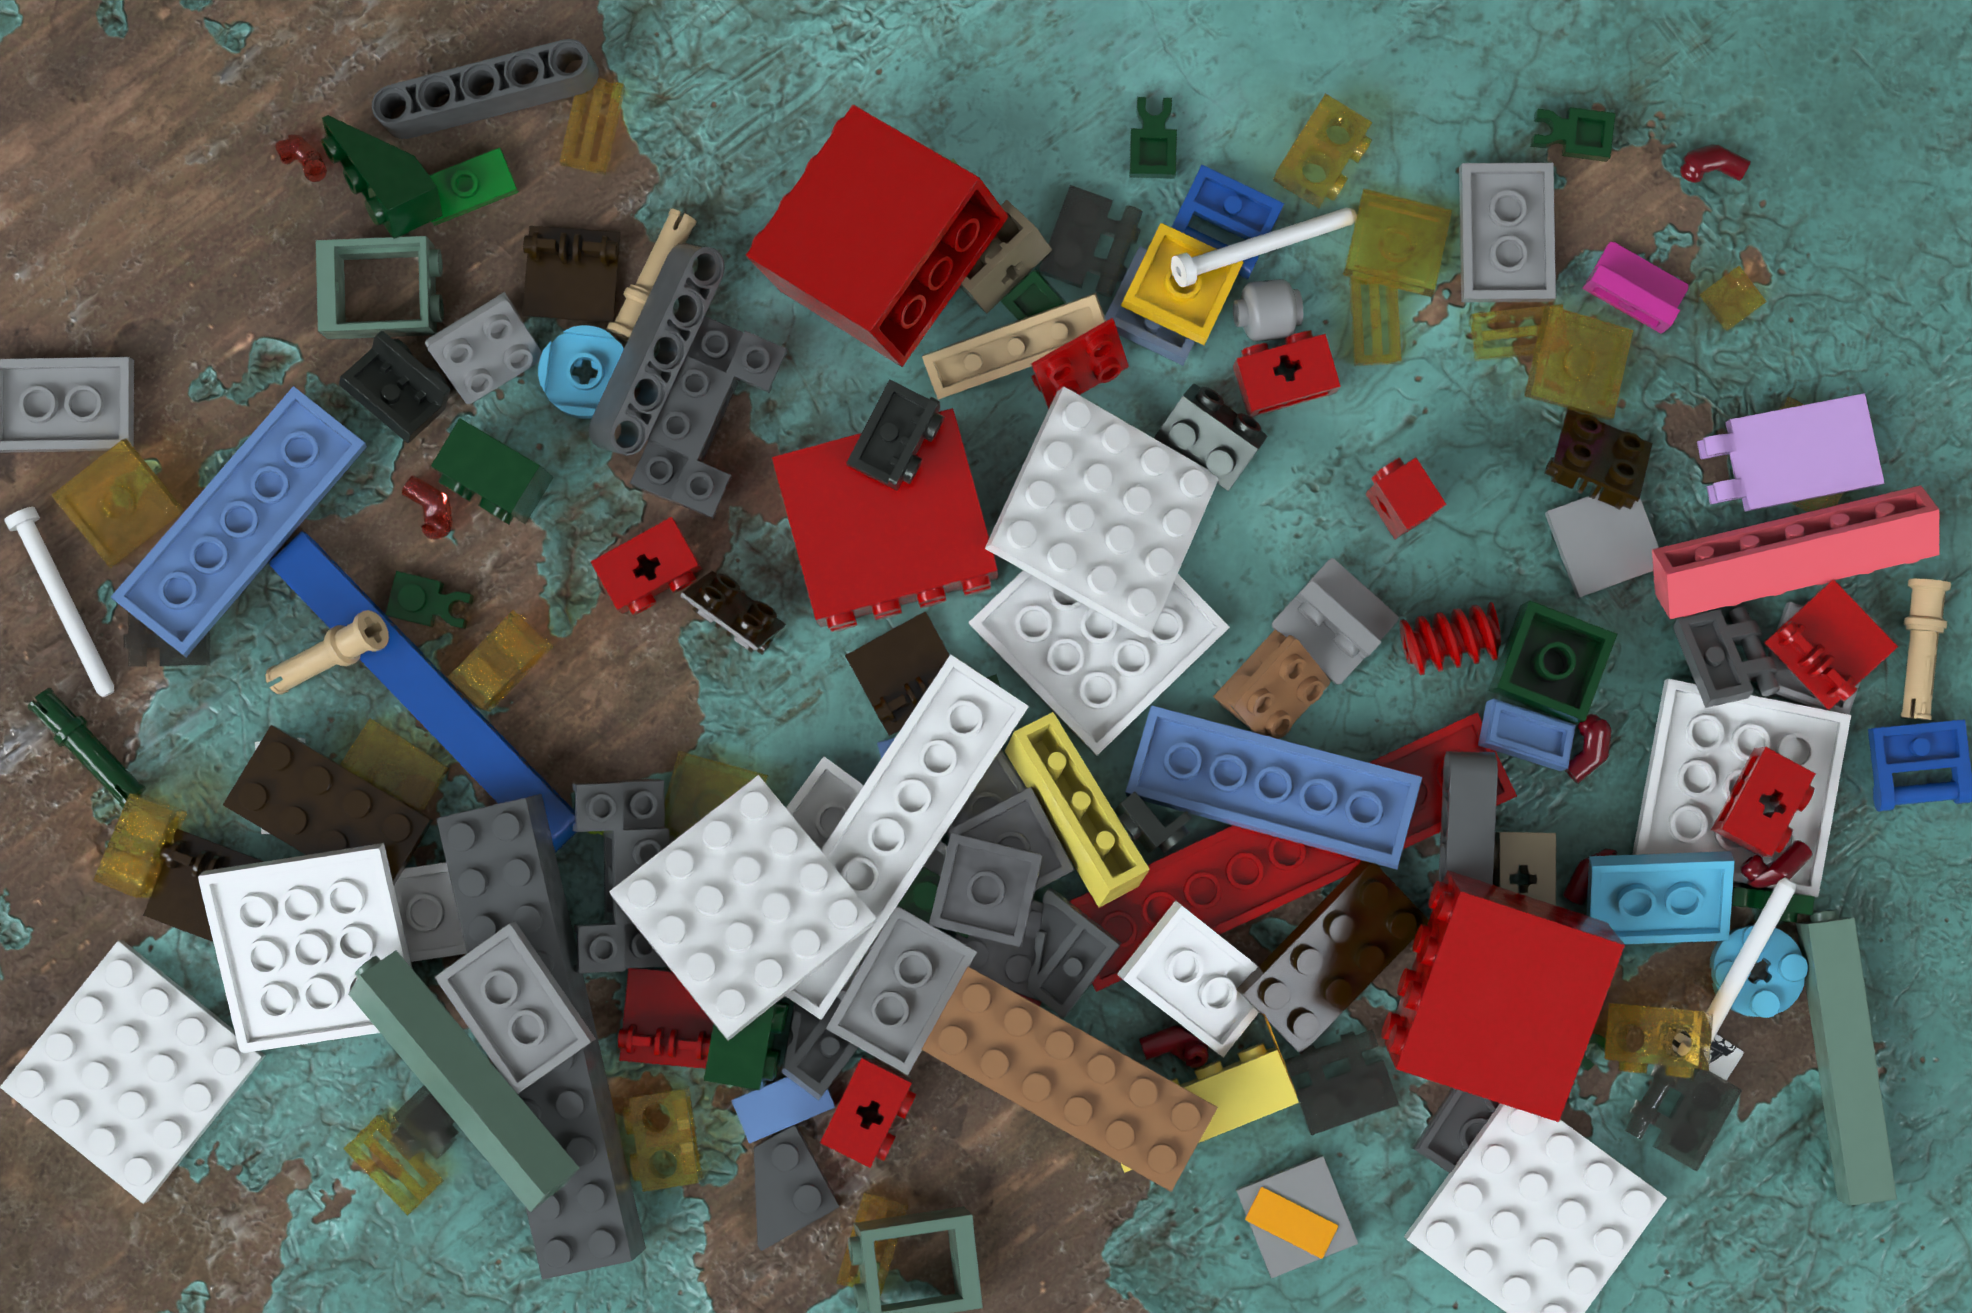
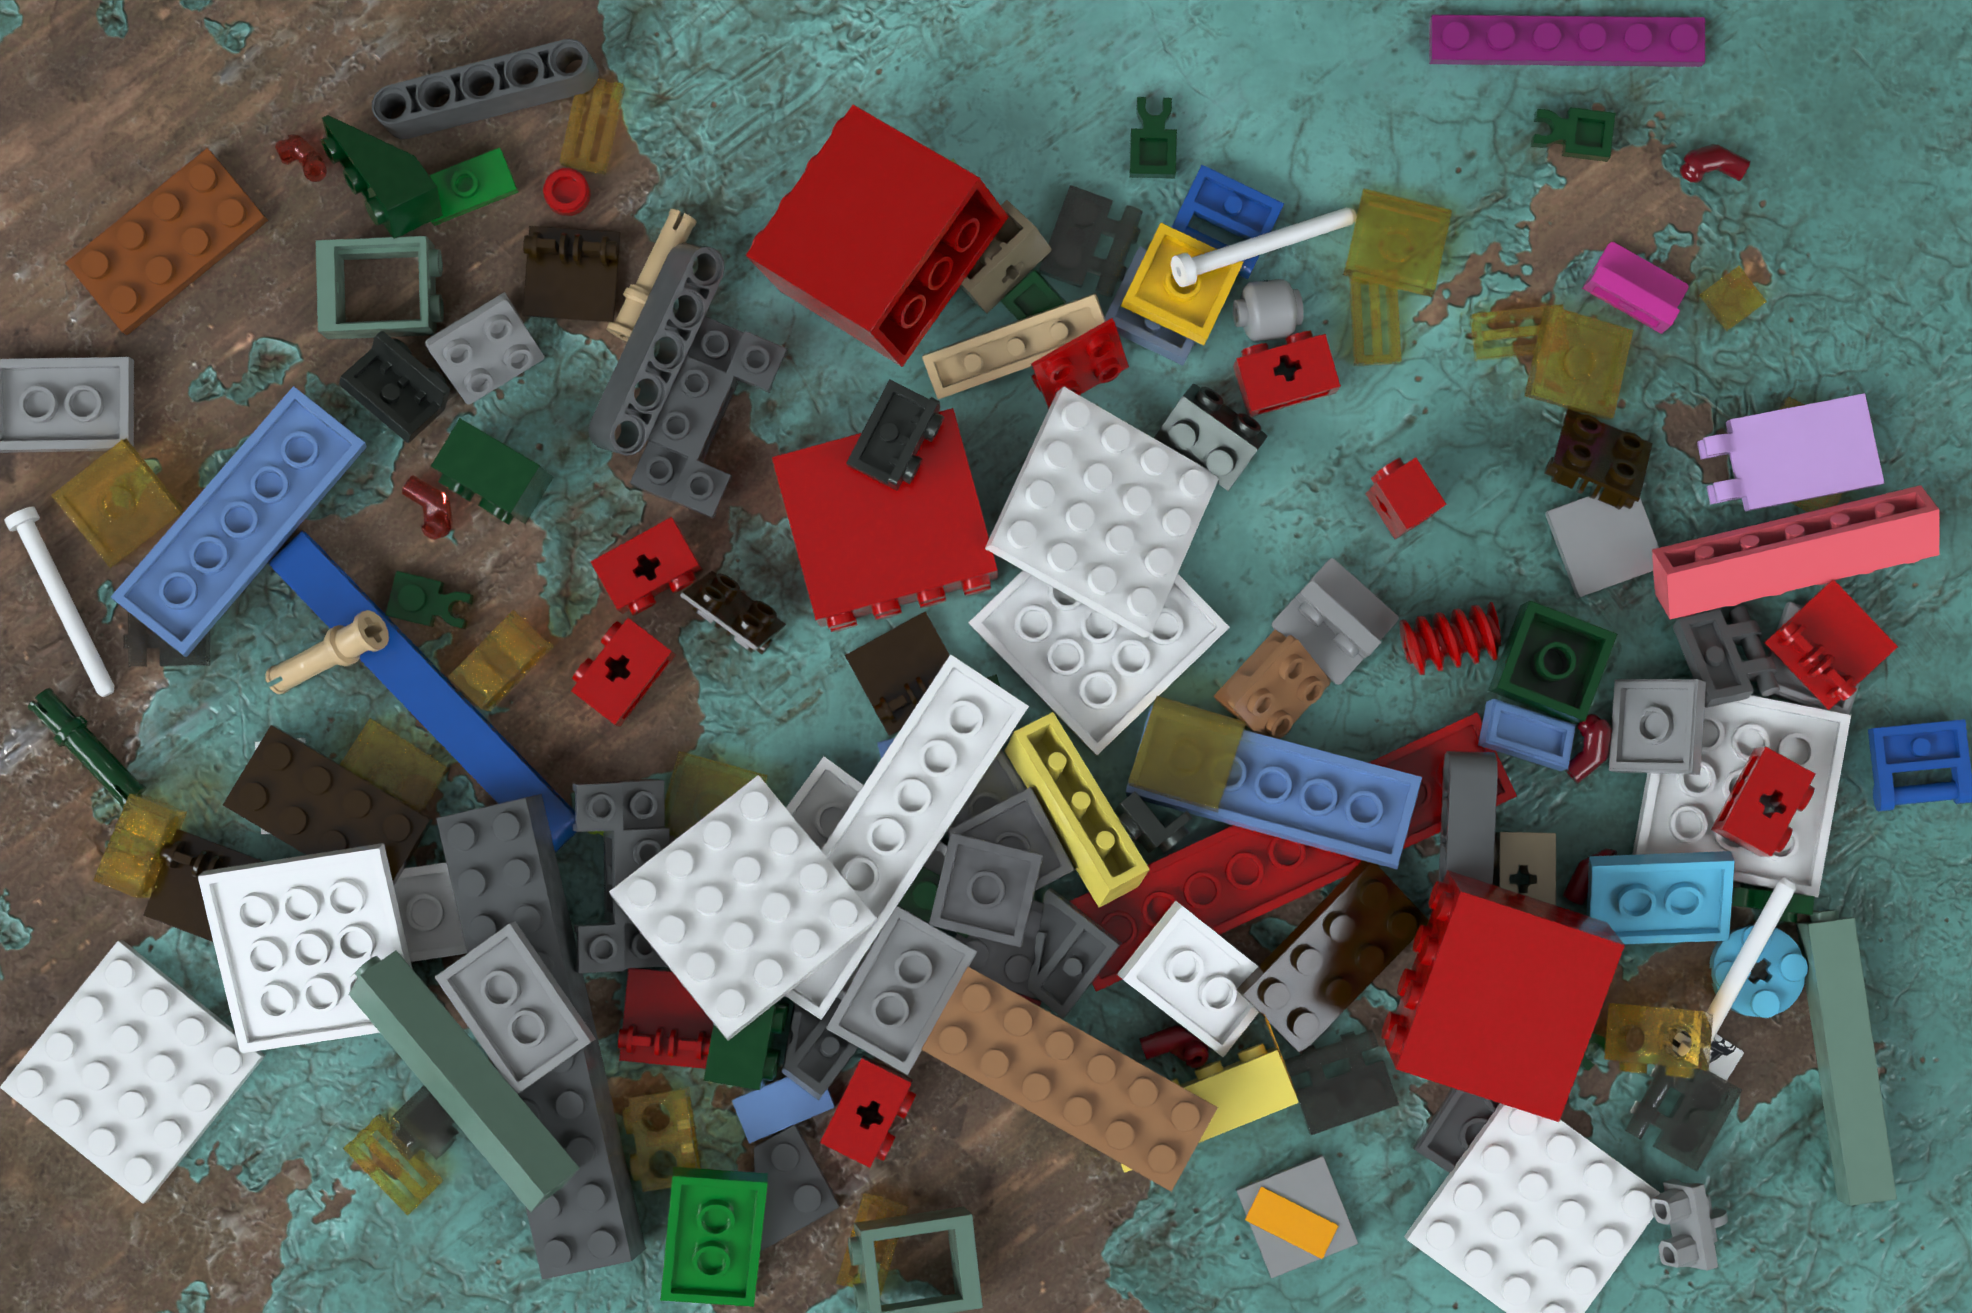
medium azure plate [538,325,624,419] -> none
clear yellow brick [1273,93,1372,209] -> none
light grey plate [1459,163,1556,302] -> none
dark red arm [1740,840,1813,888] -> none
tan pin [1900,578,1951,720] -> none
none -> dark orange plate [65,148,269,335]
none -> red tile [543,168,591,216]
none -> red brick [571,618,677,727]
none -> green plate [660,1167,768,1307]
none -> clear yellow tile [1128,696,1246,813]
none -> magenta plate [1429,15,1705,67]
none -> light grey tile [1609,679,1706,775]
none -> light grey hips [1651,1179,1728,1271]

